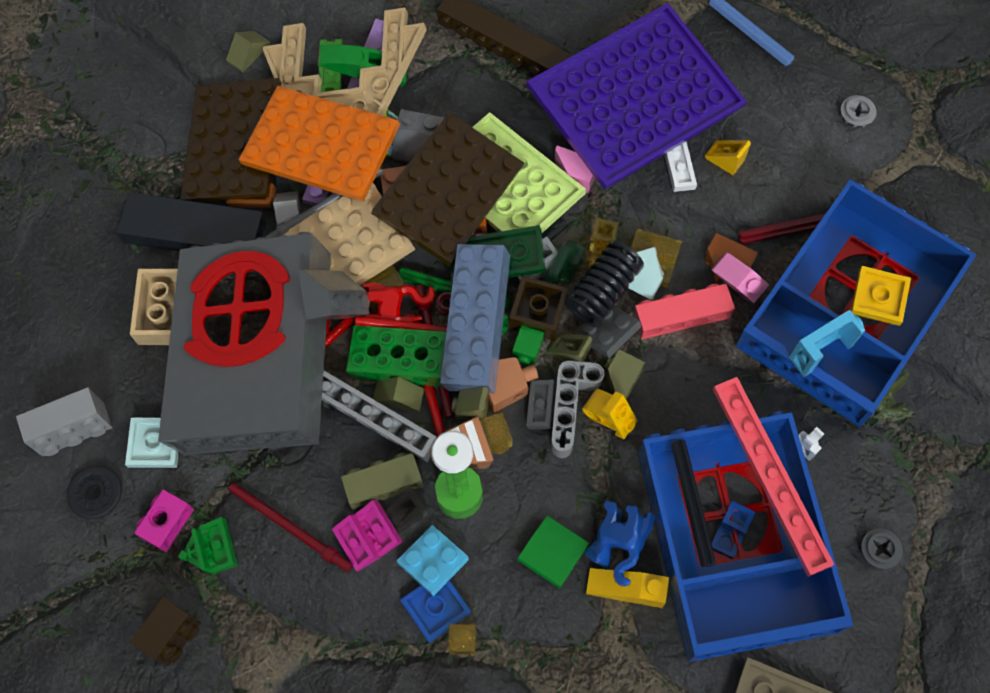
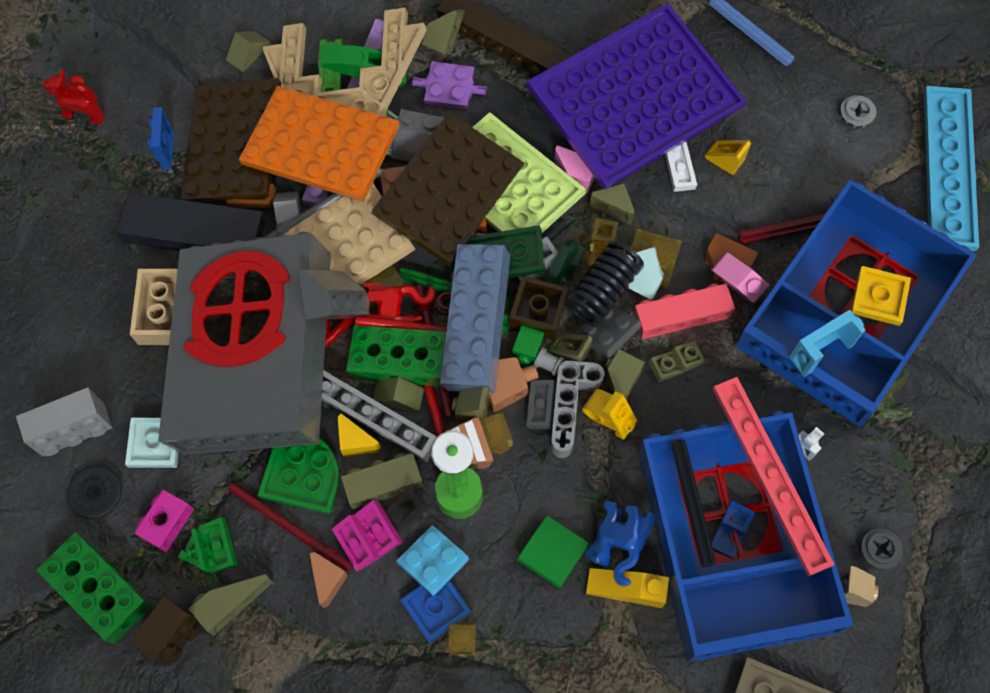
none -> green brick [36,532,152,644]
none -> red animal [42,69,105,125]
none -> blue plate [148,107,174,170]
none -> olive slope [189,574,273,636]
none -> green plate [258,439,340,515]
none -> nougat slope [310,552,348,608]
none -> yellow slope [338,413,381,457]
none -> medium lavender plate [412,61,487,110]
none -> olive slope [422,9,465,54]
none -> light grey bush [534,348,565,377]
none -> olive slope [590,184,635,225]
none -> olive slope [648,341,705,383]
none -> tan slope [839,566,878,607]
none -> medium azure plate [924,86,979,251]

